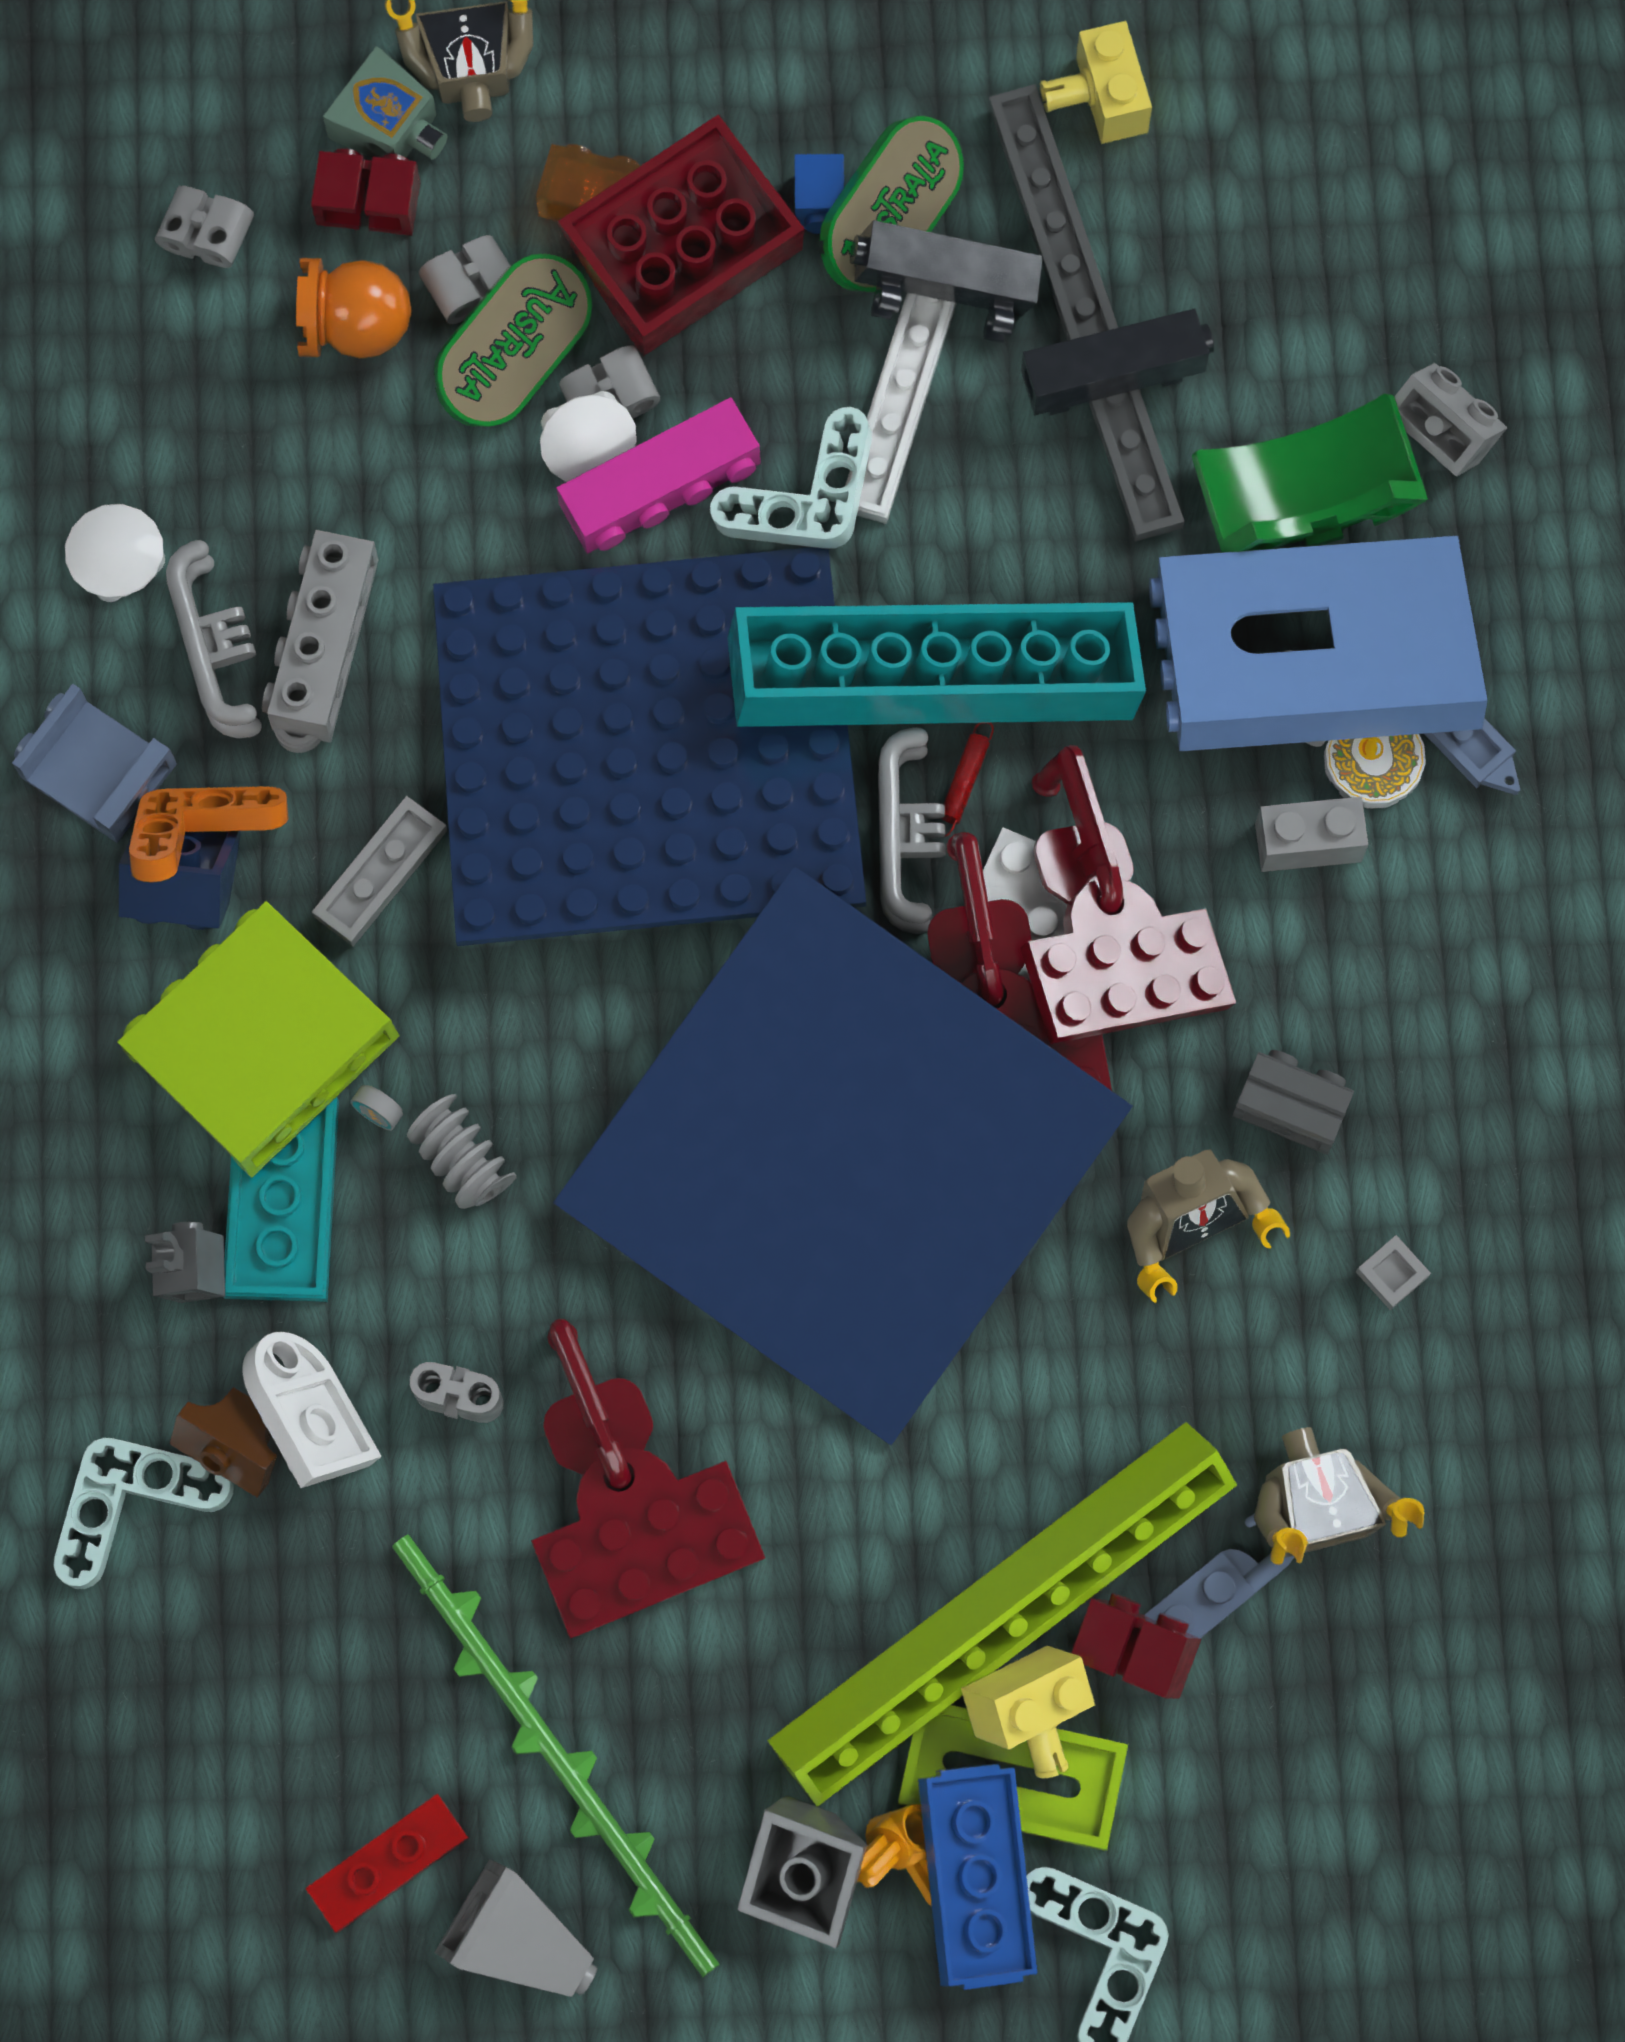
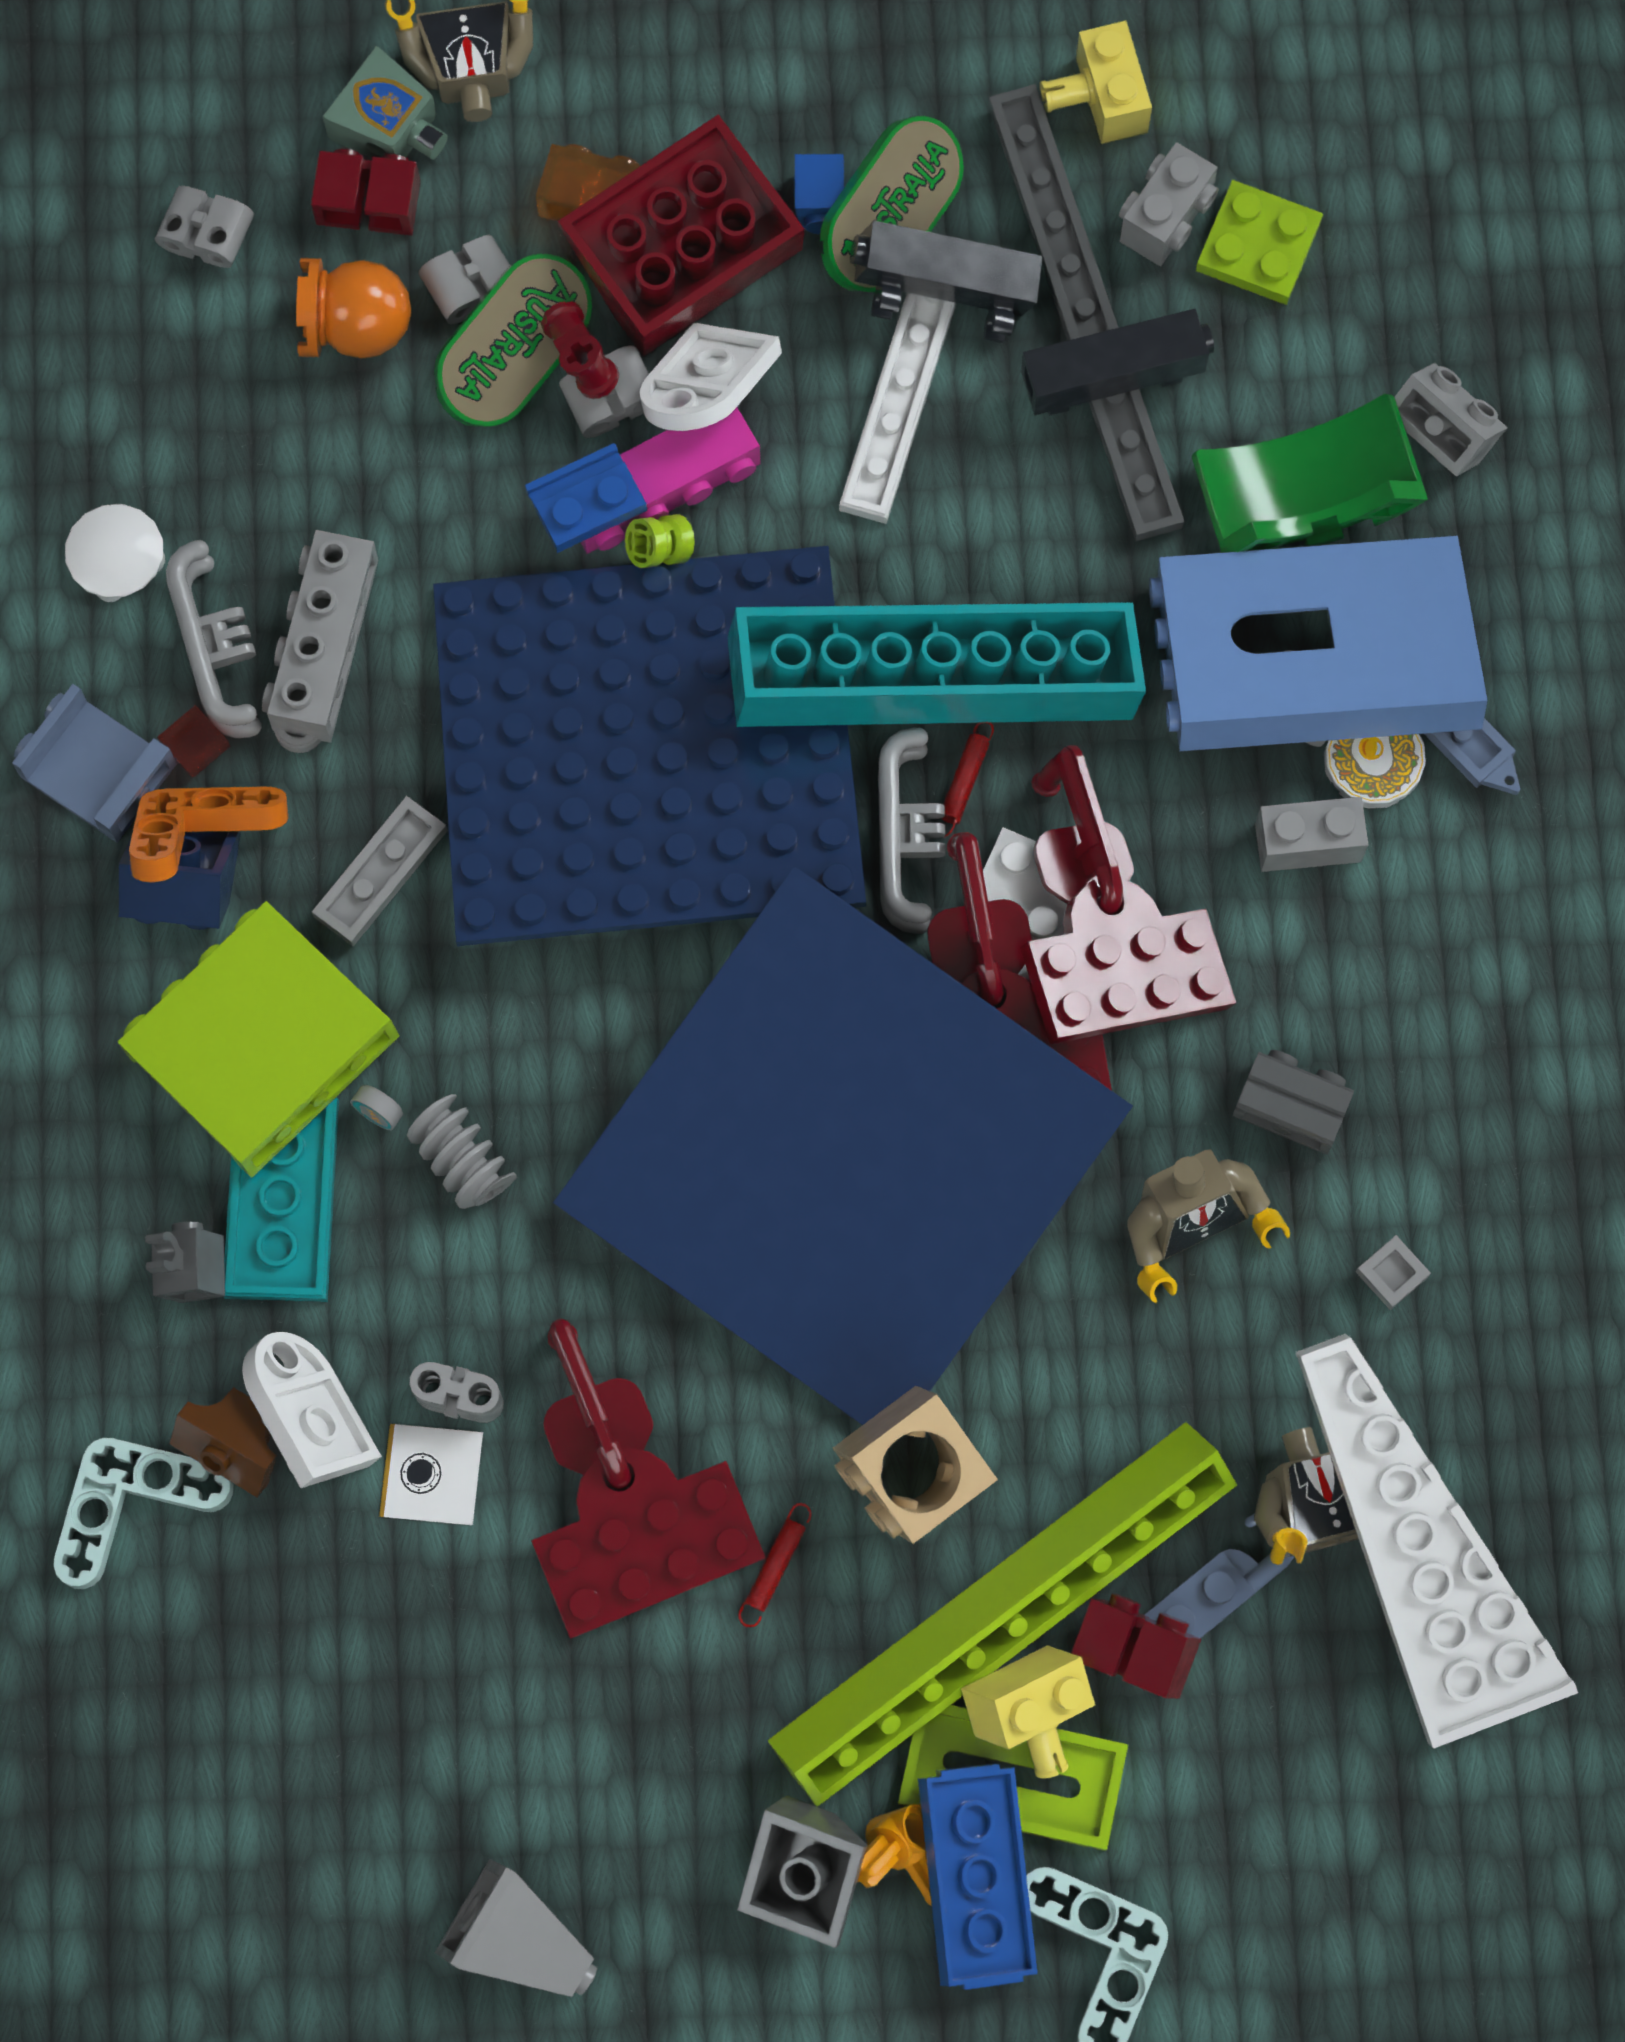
red plate [305,1793,469,1933] -> none
bright green plant [392,1534,720,1977] -> none
white dish [540,391,637,482] -> none
light aqua beam [710,407,872,549] -> none
none -> clear red plate [157,705,230,778]
none -> white sticker [379,1424,483,1525]
none -> blue plate [525,443,647,553]
none -> dark red connector [540,302,620,399]
none -> lime wheel [625,514,695,568]
none -> white plate [640,323,782,431]
none -> red piece [738,1503,812,1628]
none -> tan brick [833,1386,998,1544]
none -> light grey brick [1119,142,1219,267]
none -> lime plate [1196,180,1323,305]
none -> white wing [1296,1334,1578,1749]

